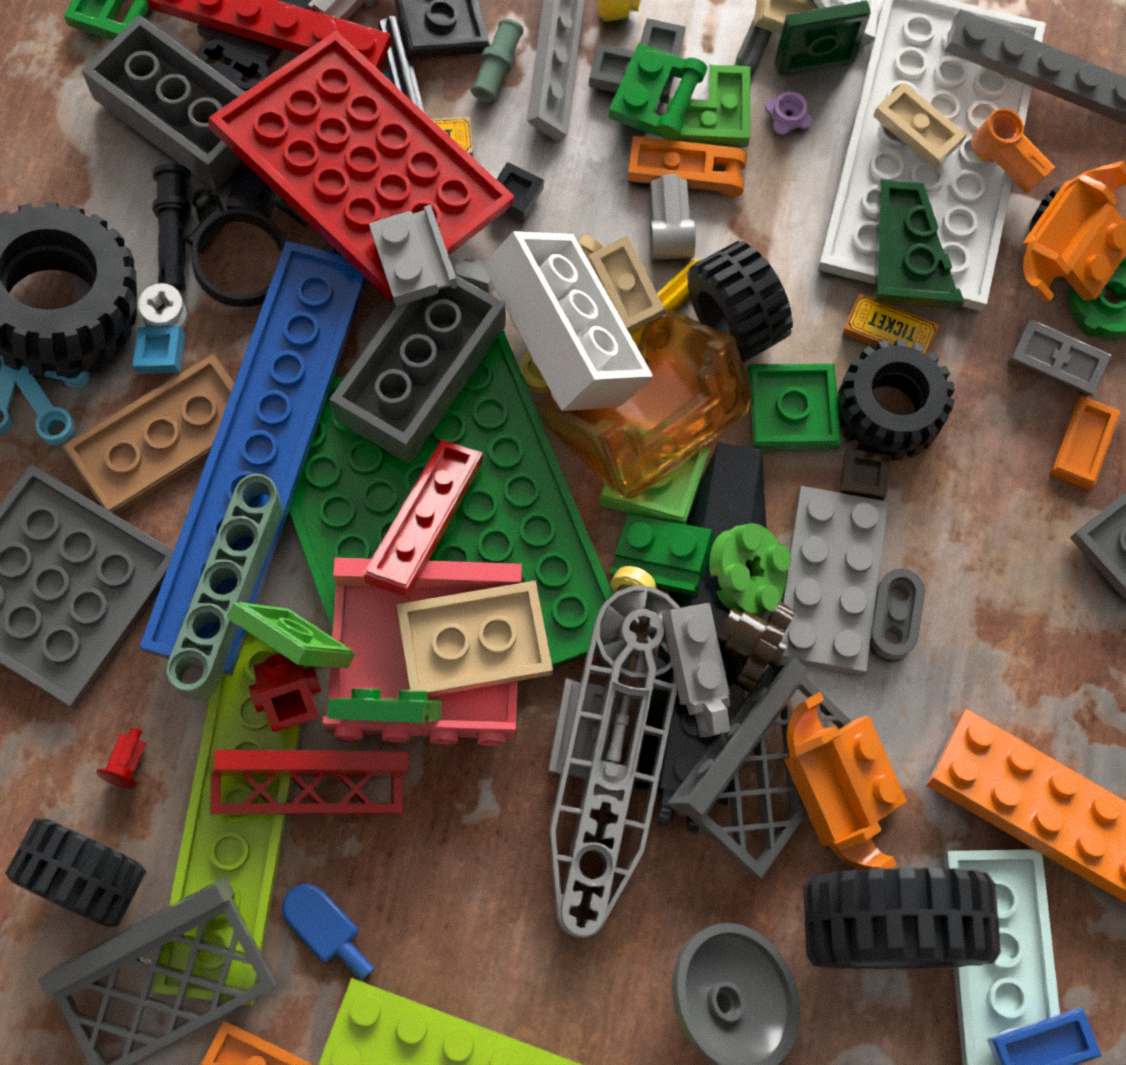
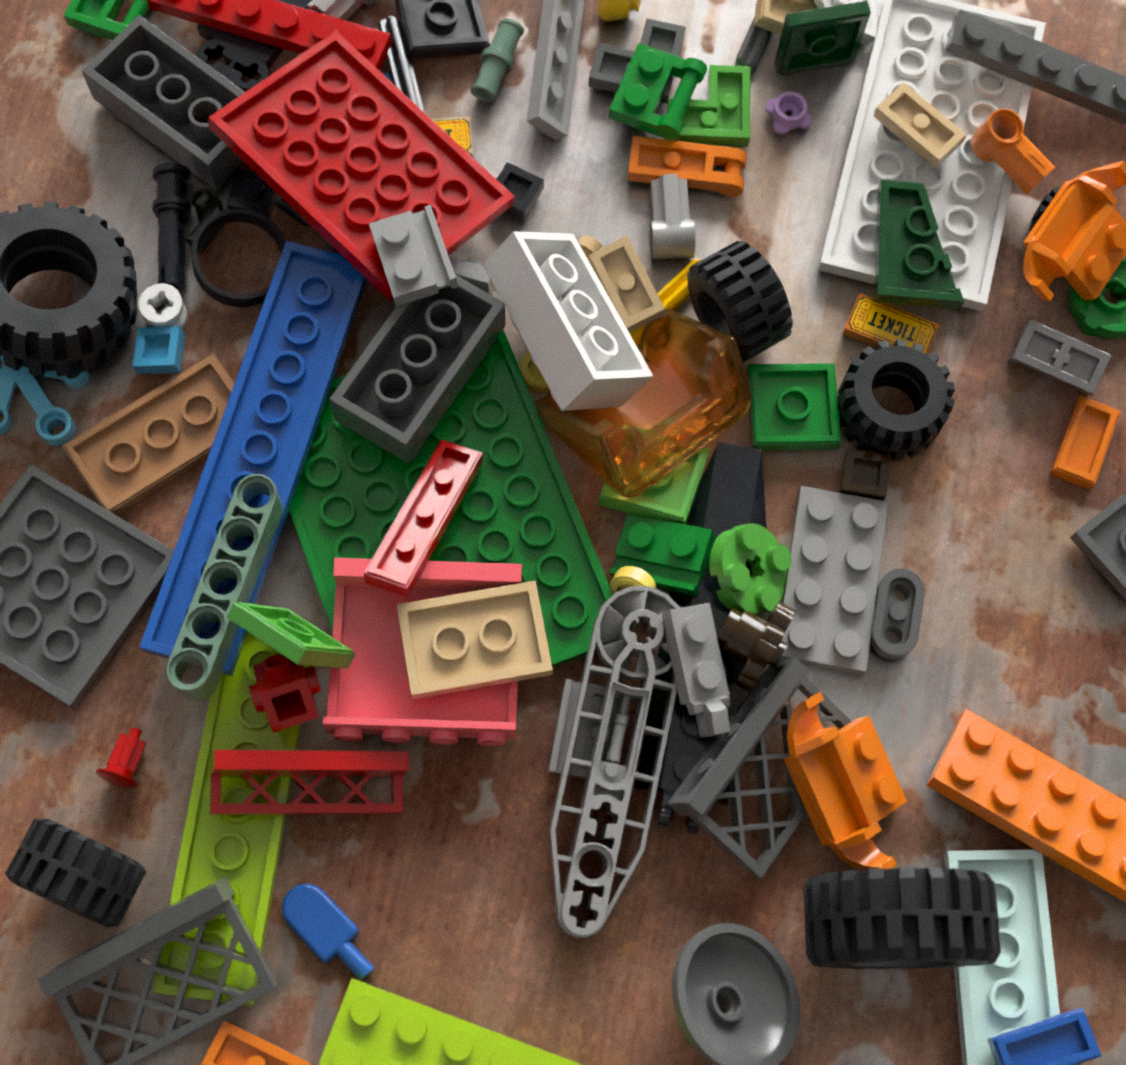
green plate [327,688,442,723] -> none

